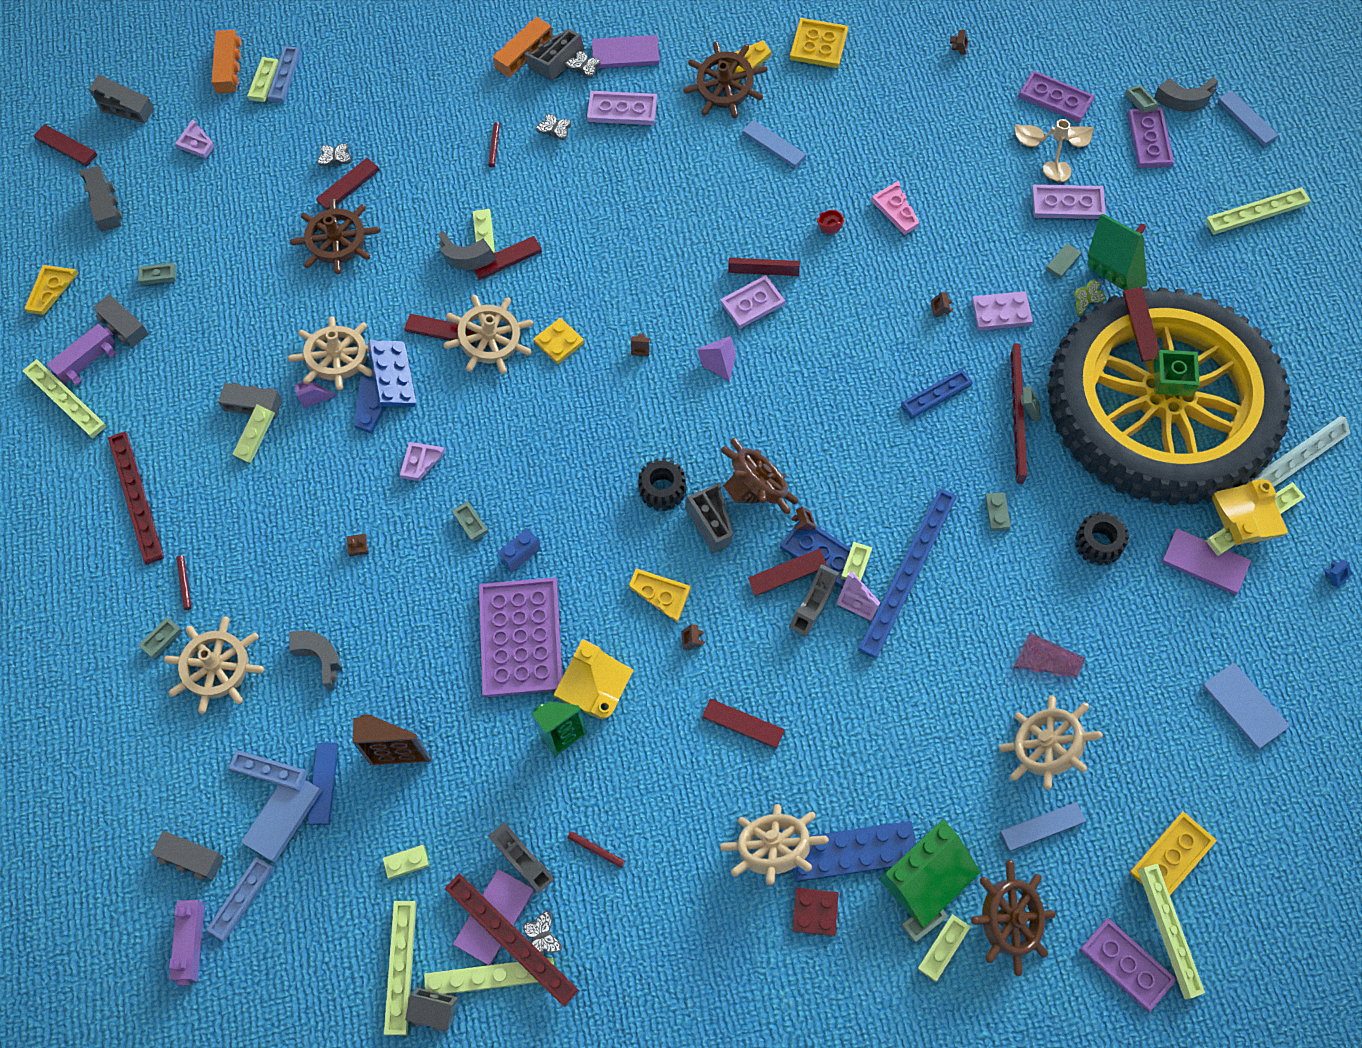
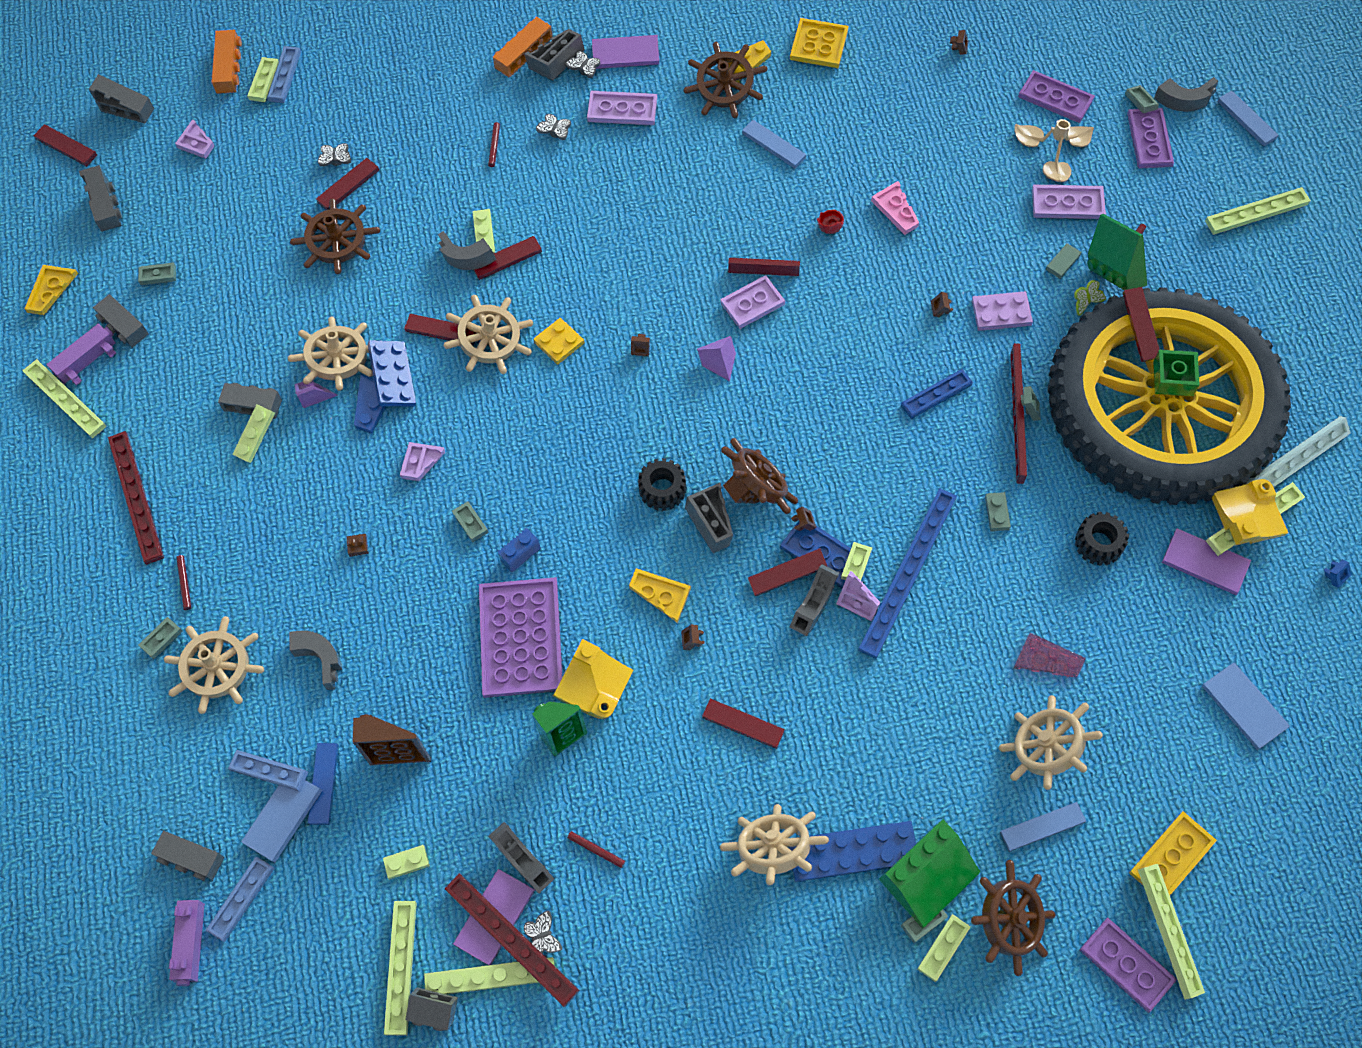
dark red plate [792,888,839,937] -> none

